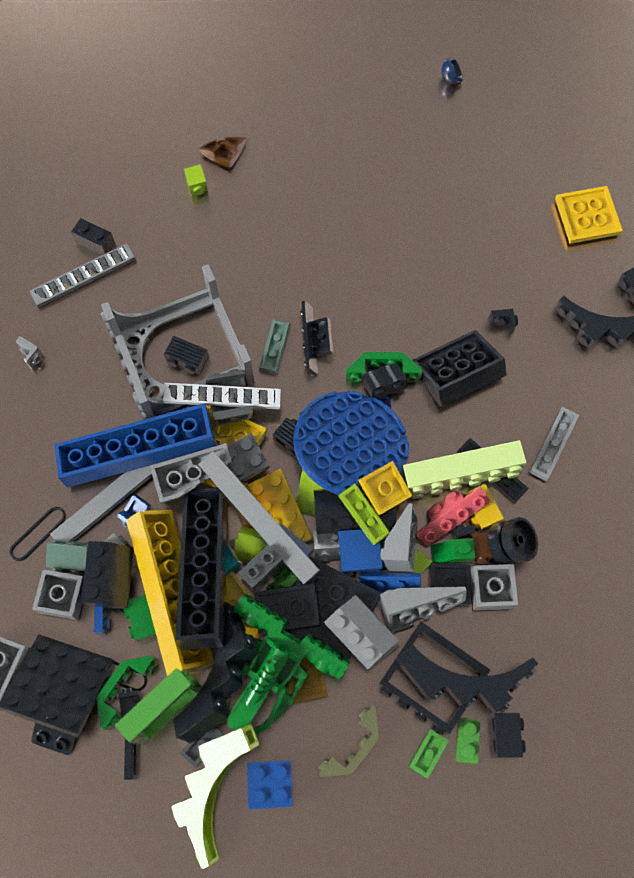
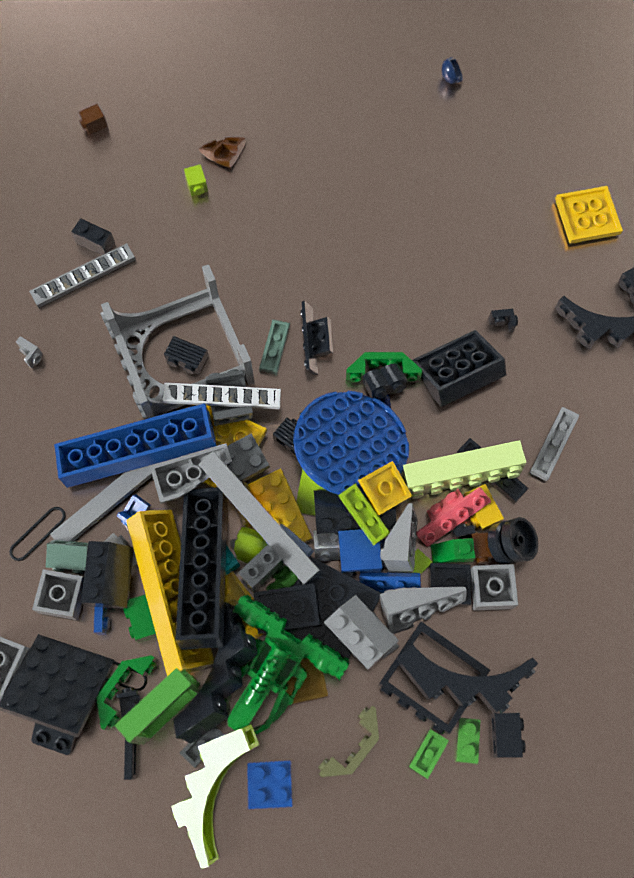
none -> reddish brown brick [79,104,108,135]

